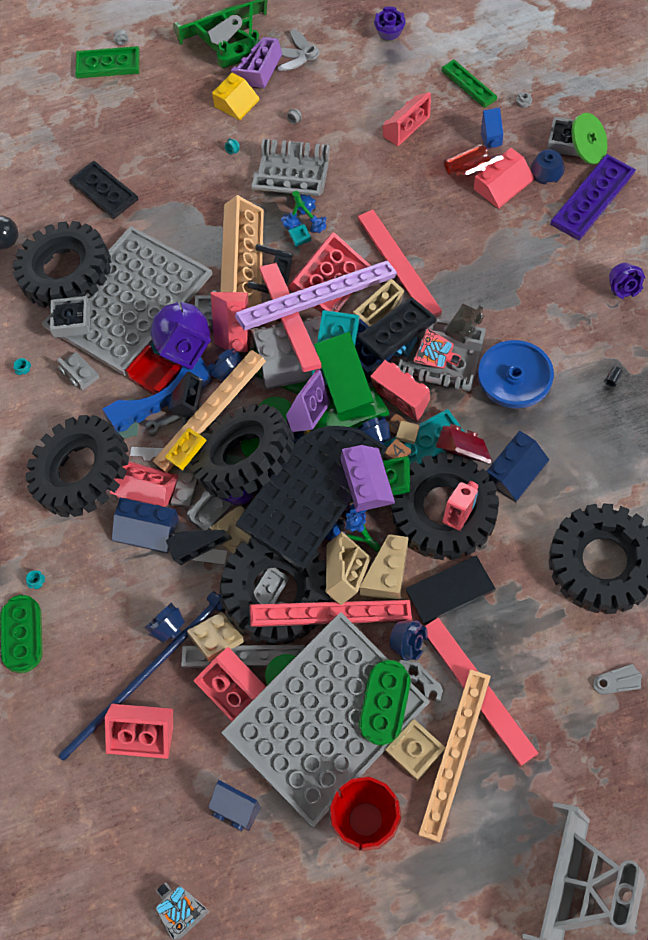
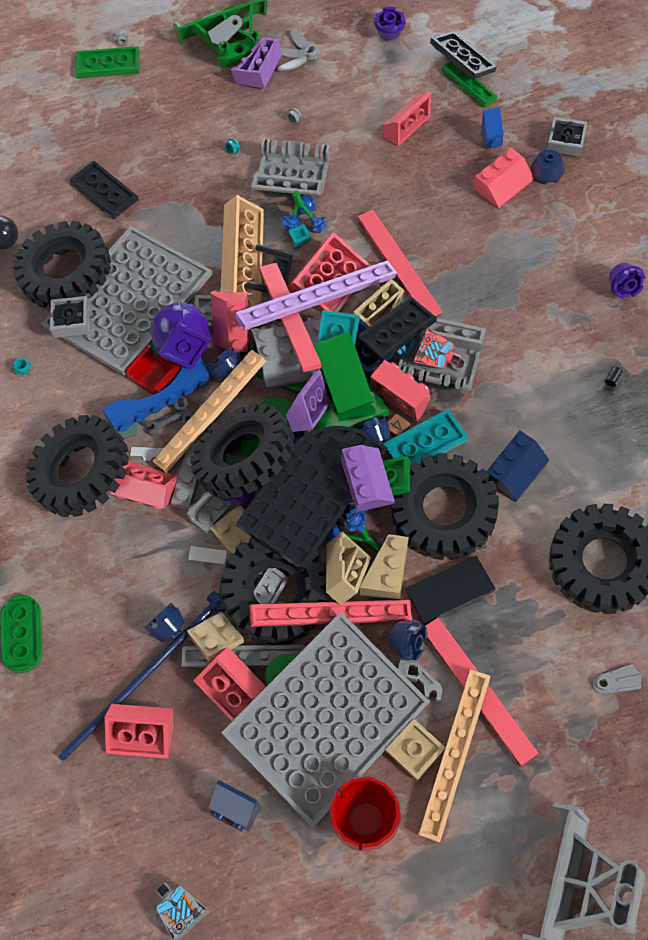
teal plate [26,570,45,589] -> none
light grey bracket [57,352,100,391] -> none
dark blue slope [112,497,179,553] -> none
yellow bracket [165,427,207,470] -> none
black slope [166,530,232,565] -> none
black slope [168,372,203,418] -> none
yellow slope [212,73,260,121] -> none
green tile [359,660,411,746] -> none
nougat tile [384,439,411,459] -> none
tan tile [396,421,420,444] -> none
dark red slope [436,424,492,464] -> none
coral torso [442,481,478,531] -> none
clear red door [443,144,503,176] -> none
clear smoke bracket [445,304,484,344] -> none
blue dish [478,340,554,408] -> none
light grey plate [516,92,532,108] -> none
dark purple tile [550,154,636,241] -> none
bright green piece [572,113,607,164] -> none
none -> black plate [430,31,497,80]

